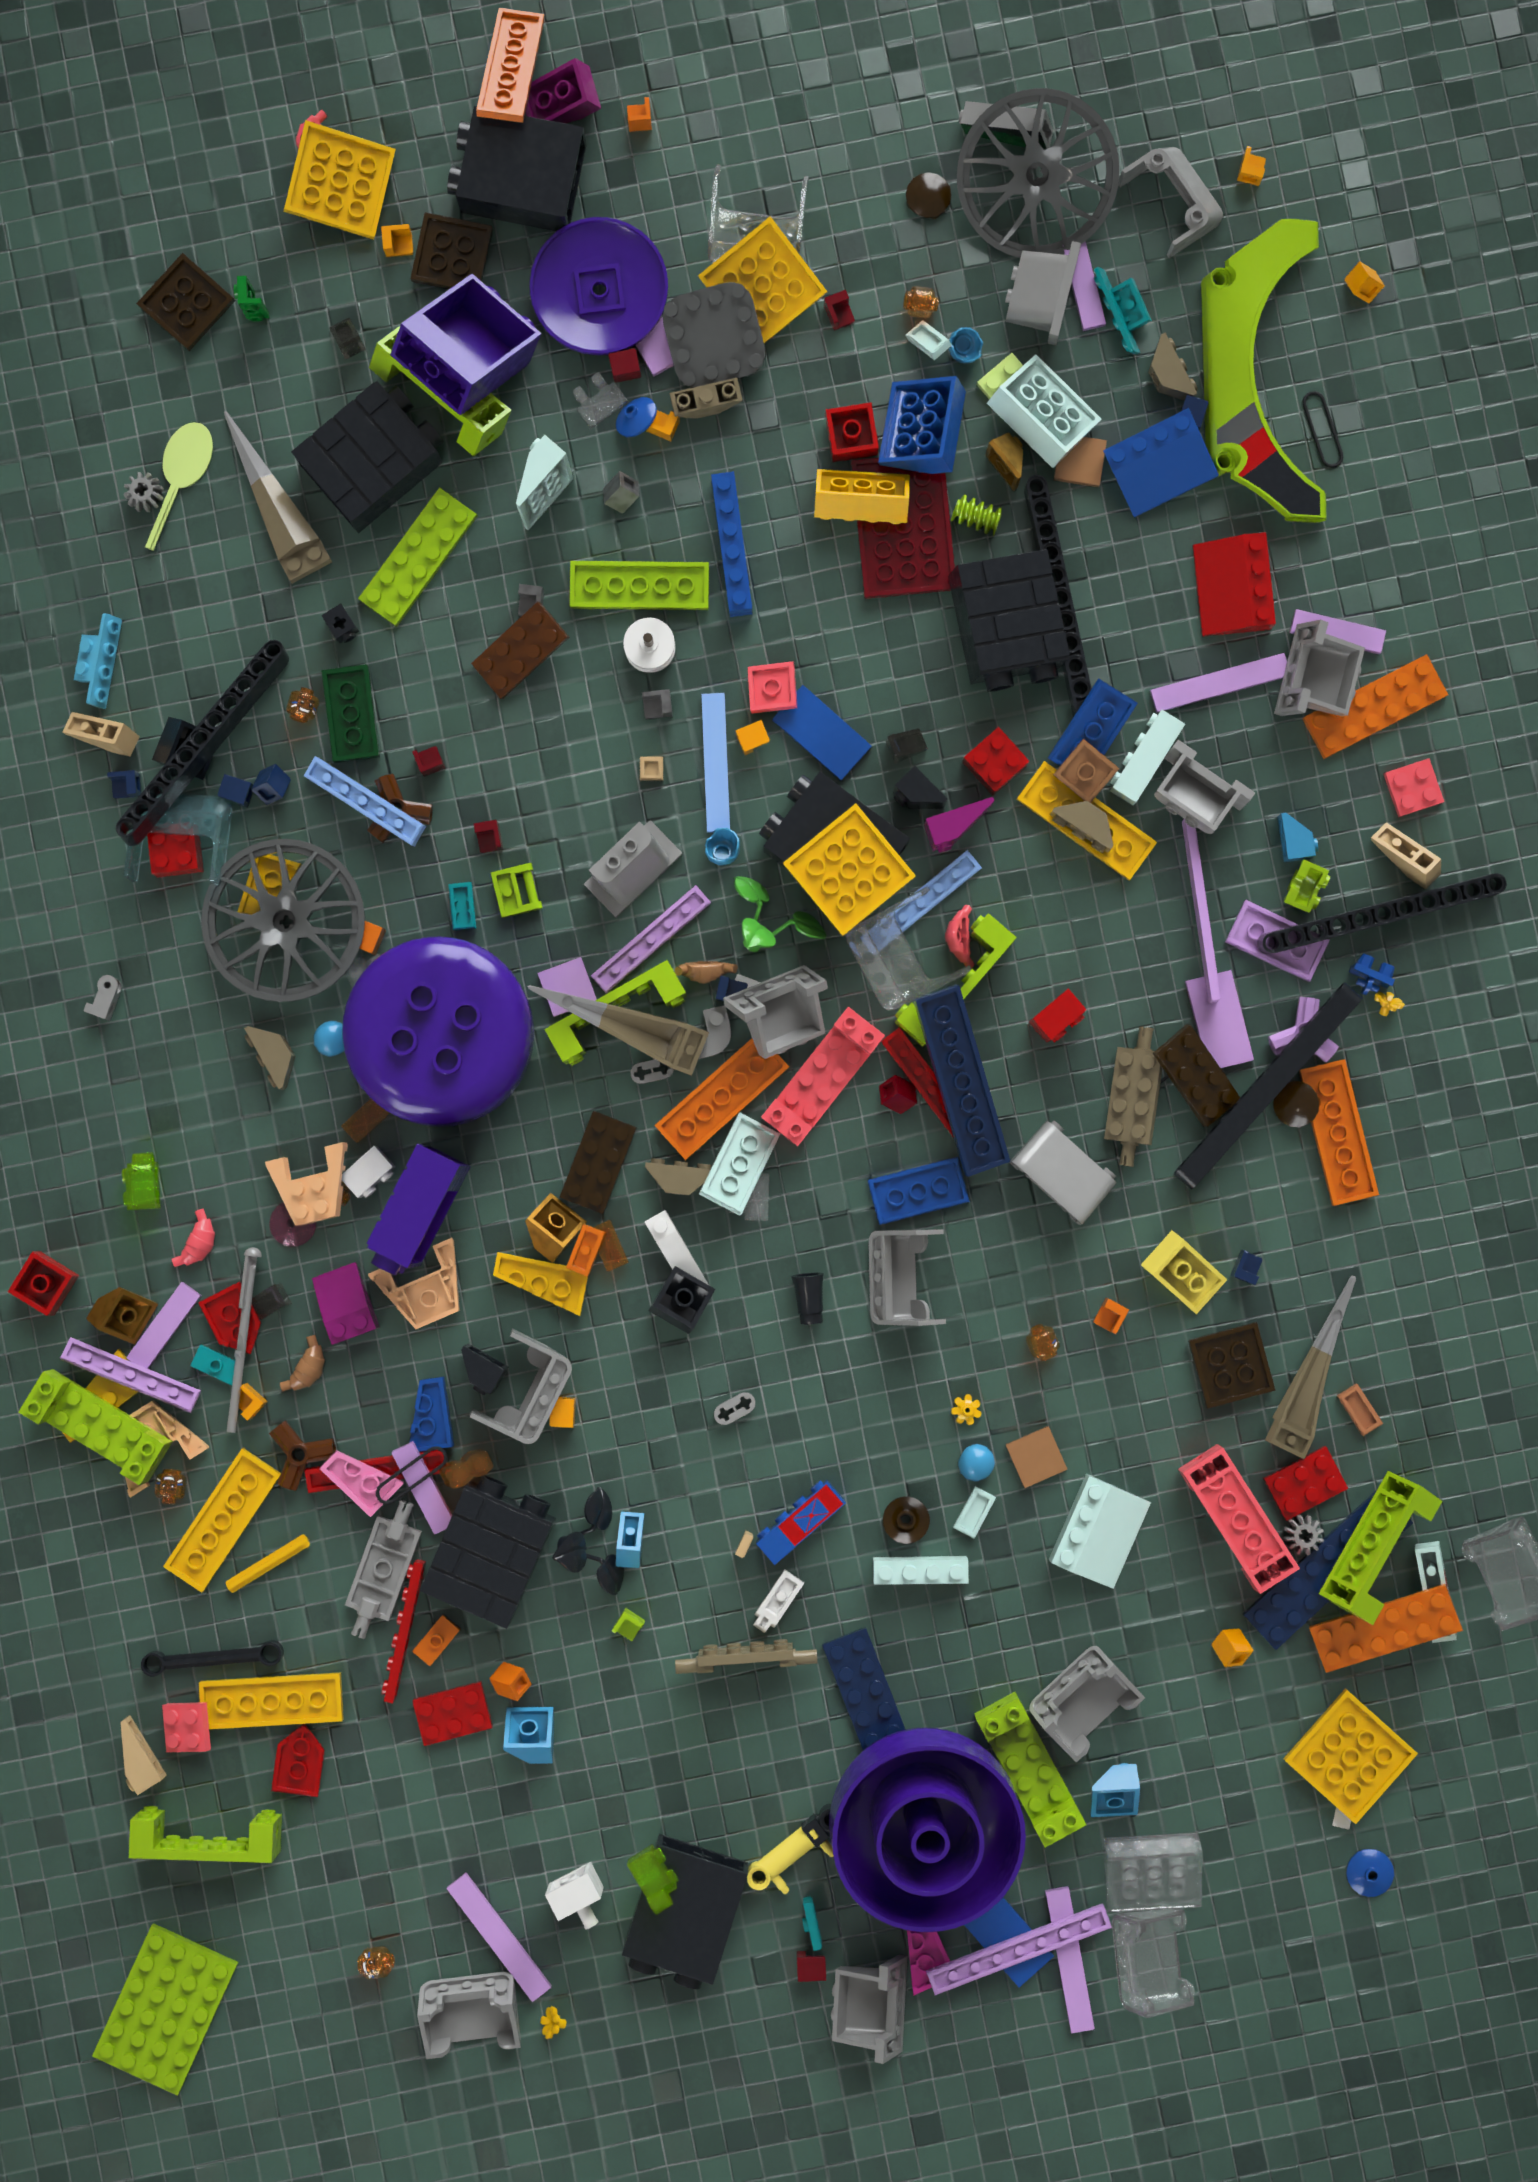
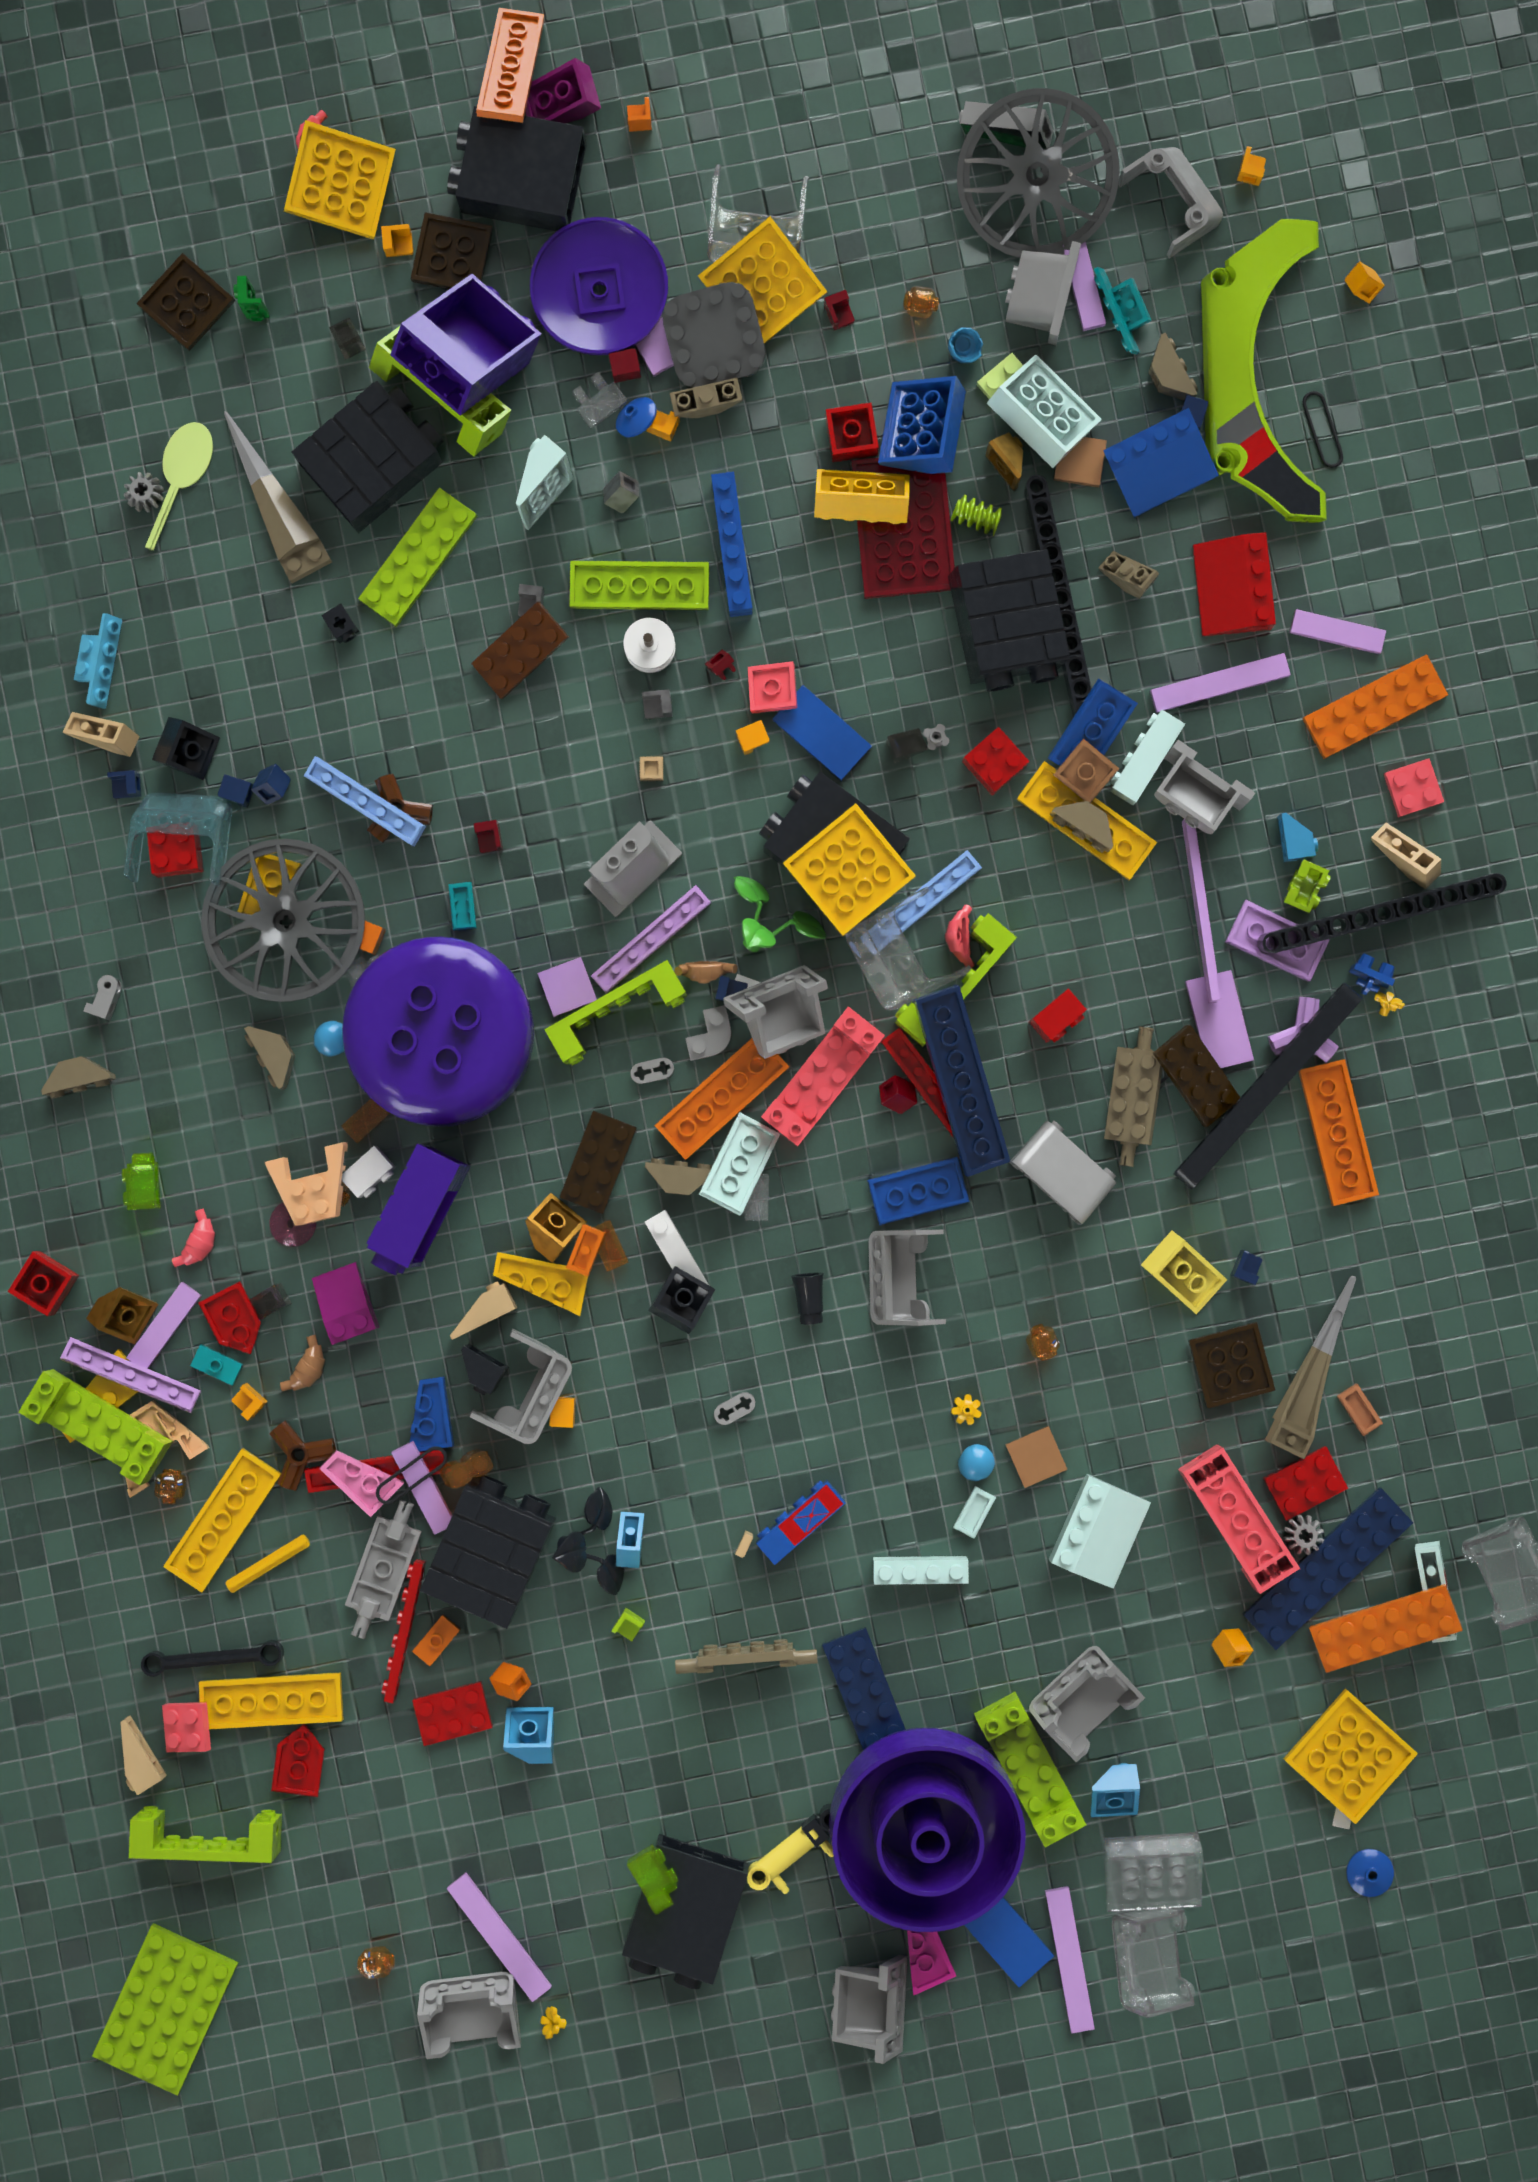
black beam [115,640,289,846] -> none
light grey bar [227,1247,262,1433] -> none
clear orange head [286,687,319,723] -> none
dark green plate [322,664,380,763] -> none
light nougat wing [368,1238,460,1329] -> none
dark red panel [412,746,445,777] -> none
lime plate [491,863,543,918] -> none
dark tan plate [527,985,709,1076] -> none
white brick [545,1862,604,1929] -> none
light blue tile [701,693,730,833] -> none
dark azure hair [705,828,740,866] -> none
white hinge [753,1569,804,1633] -> none
dark red panel [797,1951,826,1982] -> none
teal plate [802,1896,822,1951] -> none
dark brown dish [883,1496,930,1544] -> none
black slope [893,766,948,809] -> none
dark brown dish [906,172,952,219] -> none
light aqua tile [906,320,952,360] -> none
magenta slope [924,797,994,853] -> none
lavender tile [926,1903,1112,1995] -> none
orange panel [1093,1298,1129,1334] -> none
dark brown dish [1273,1081,1321,1127] -> none
light grey windscreen [1274,619,1365,716] -> none
lime plate [1319,1471,1442,1625] -> none
none -> dark tan slope [41,1056,116,1099]
none -> tan slope [450,1281,517,1340]
none -> dark red tile [705,649,736,680]
none -> light grey plate [923,724,949,750]
none -> dark tan slope [1098,551,1159,599]

